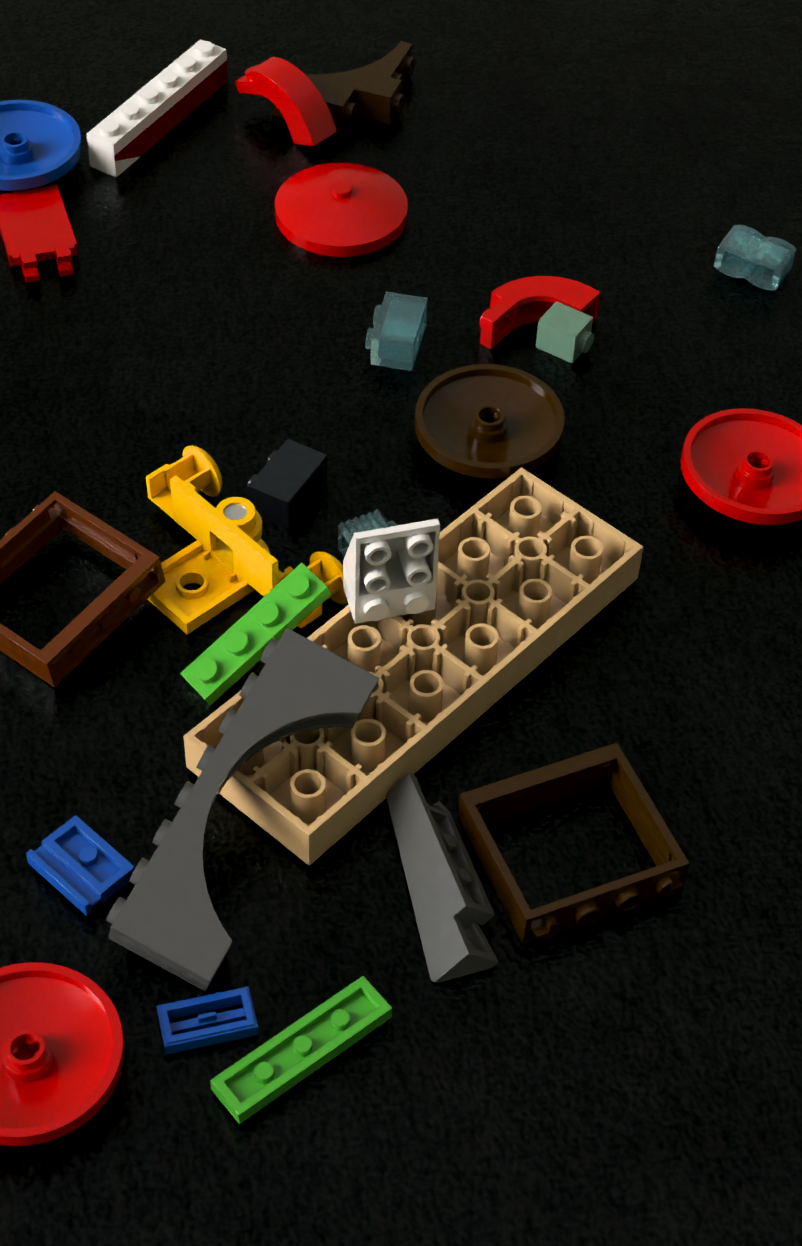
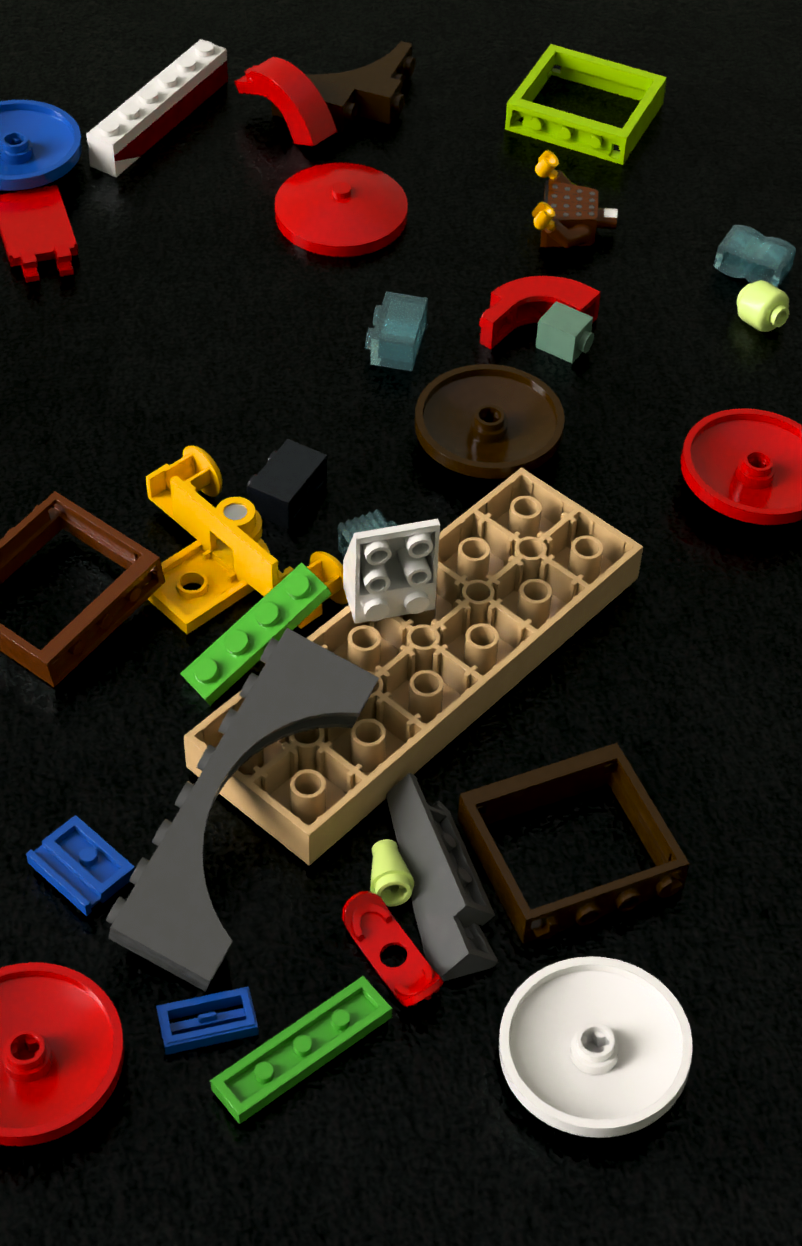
none -> red piece [342,891,444,1007]
none -> yellowish green cone [370,839,415,907]
none -> white dish [499,956,692,1138]
none -> lime window [505,44,667,165]
none -> reddish brown torso [532,150,618,249]
none -> yellowish green head [737,280,789,332]

